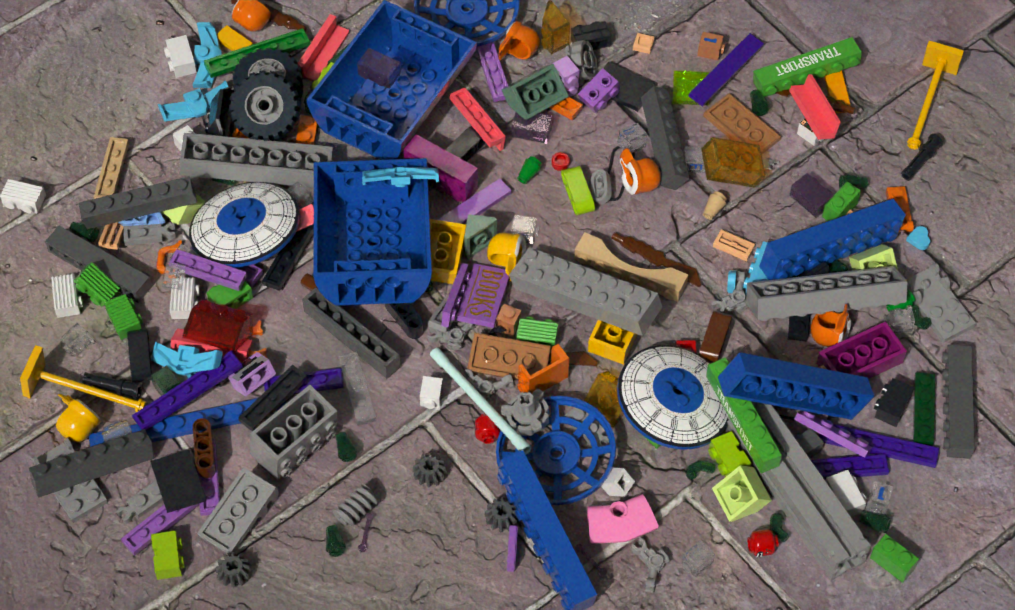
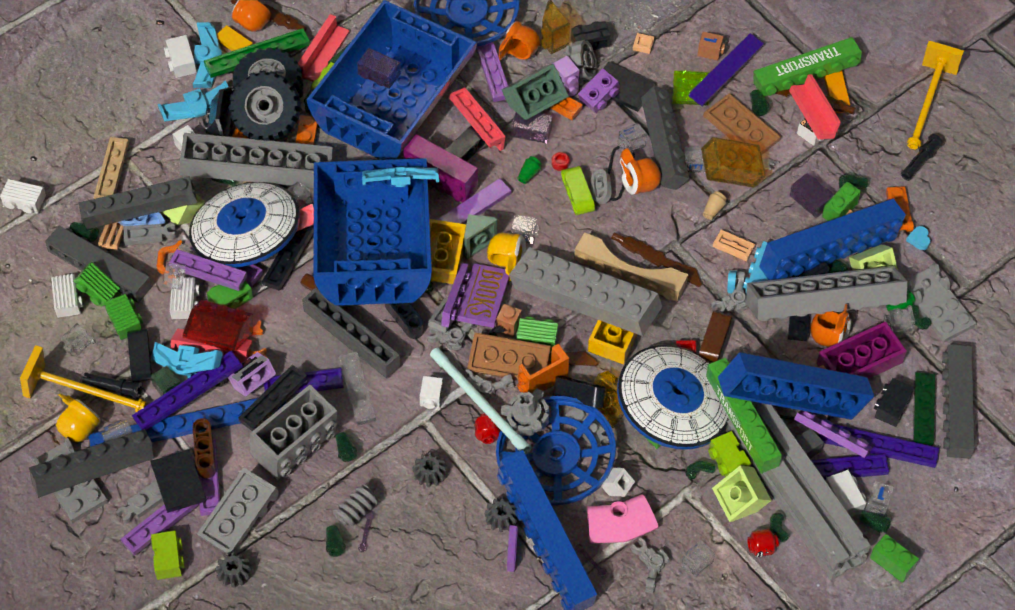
none -> black beam [553,376,607,408]

